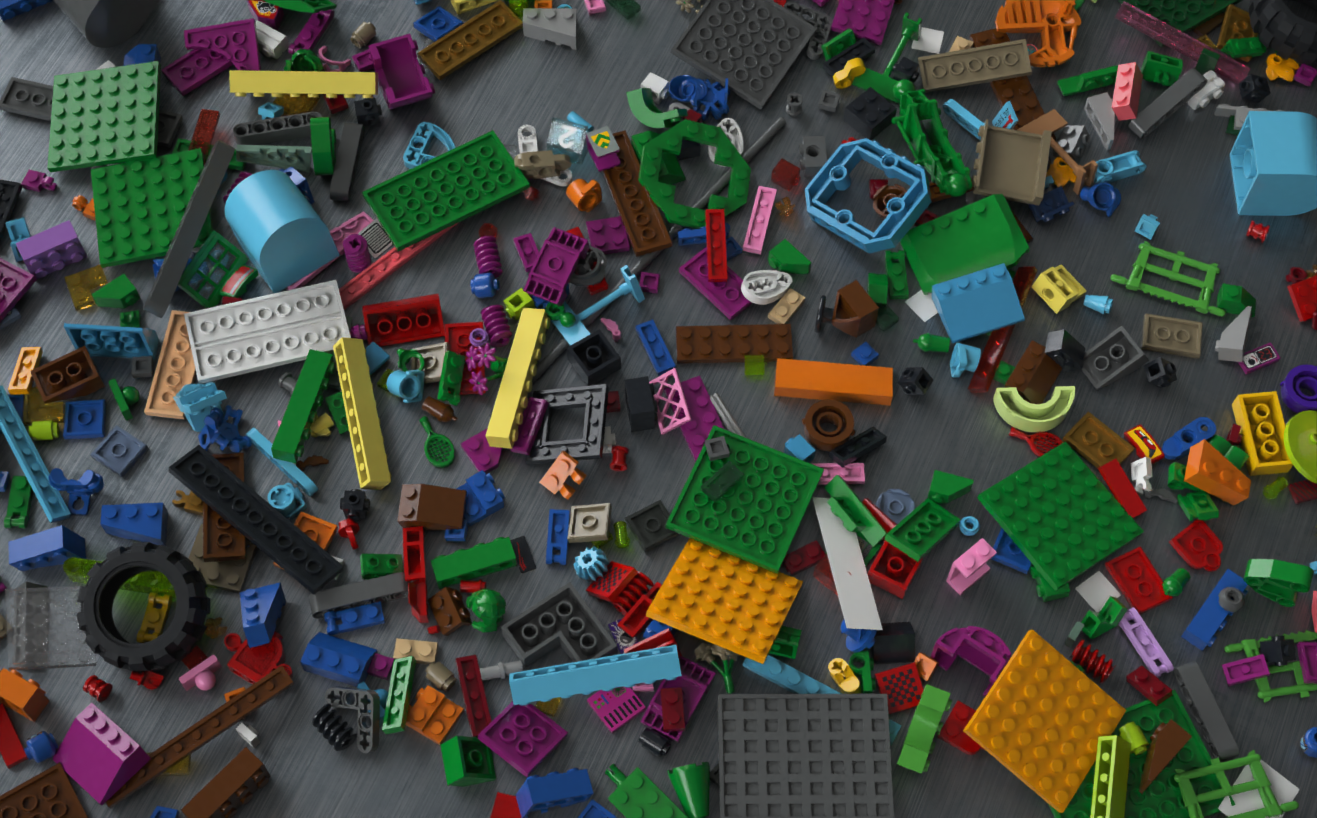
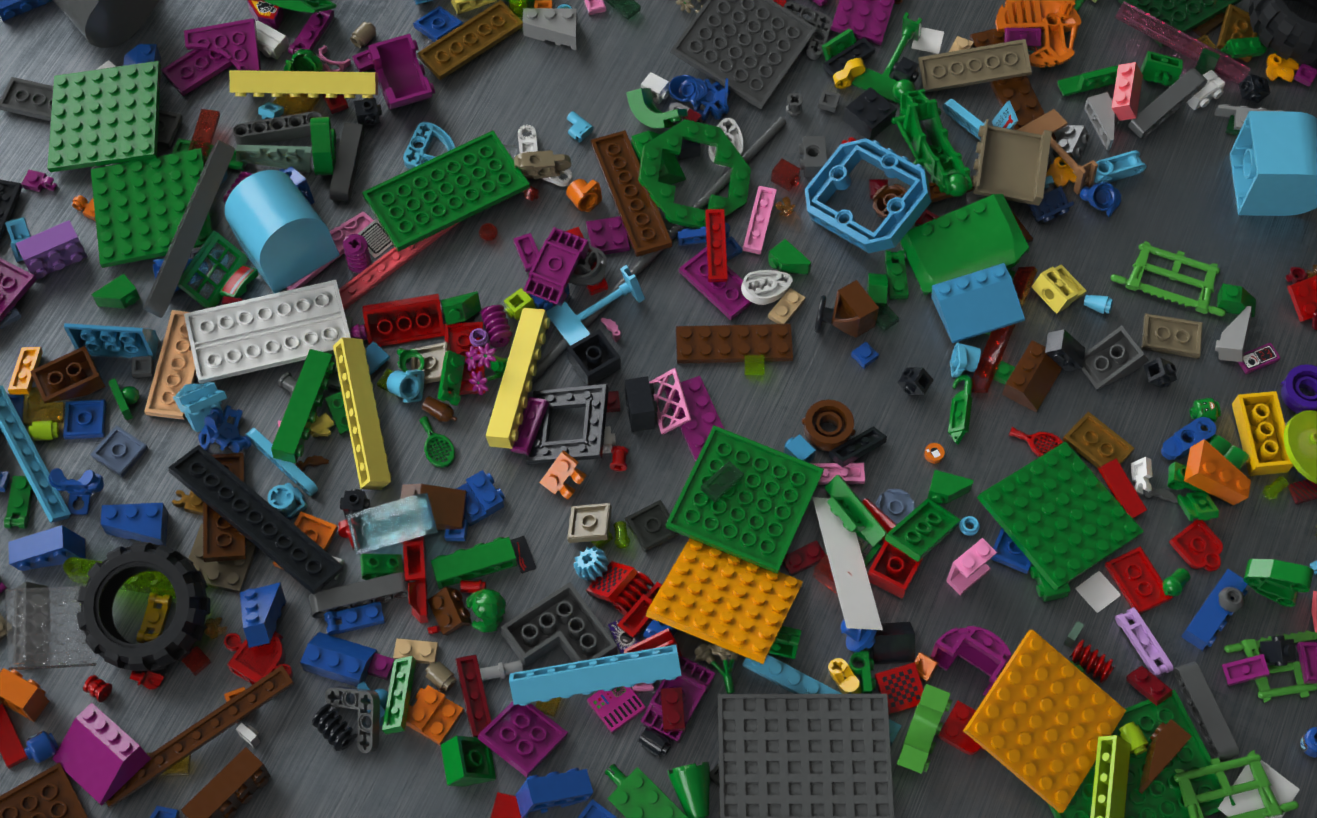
clear yellow plate [64,265,108,311] -> none
green tile [120,310,141,328] -> none
bright pink tile [179,655,222,691] -> none
magenta plate [460,428,503,474] -> none
blue head [470,273,500,298] -> none
magenta piece [473,236,503,278] -> none
green plate [545,302,576,328] -> none
blue plate [546,509,570,565] -> none
clear light blue slope [547,117,588,165] -> none
piece [586,126,621,172] -> none
blue plate [635,320,676,376] -> none
magenta tile [639,272,660,294] -> none
dark grey plate [705,436,730,461] -> none
light grey axle [710,393,746,438] -> none
orange arch [774,358,893,406] -> none
white sticker [905,290,938,322] -> none
green piece [913,333,950,353] -> none
yellowish green brick [993,386,1075,433] -> none
green slope [1081,596,1128,639] -> none
slope [1124,424,1165,464] -> none
medium azure tile [1135,214,1160,240] -> none
dark red plate [1226,424,1242,446] -> none
red bush [1246,220,1270,243] -> none
none -> clear light blue brick [346,493,438,555]
none -> green slope [440,291,482,325]
none -> orange tile [924,443,945,464]
none -> green plate [948,374,973,445]
none -> magenta plate [1004,28,1041,47]
none -> green head [1189,398,1221,422]

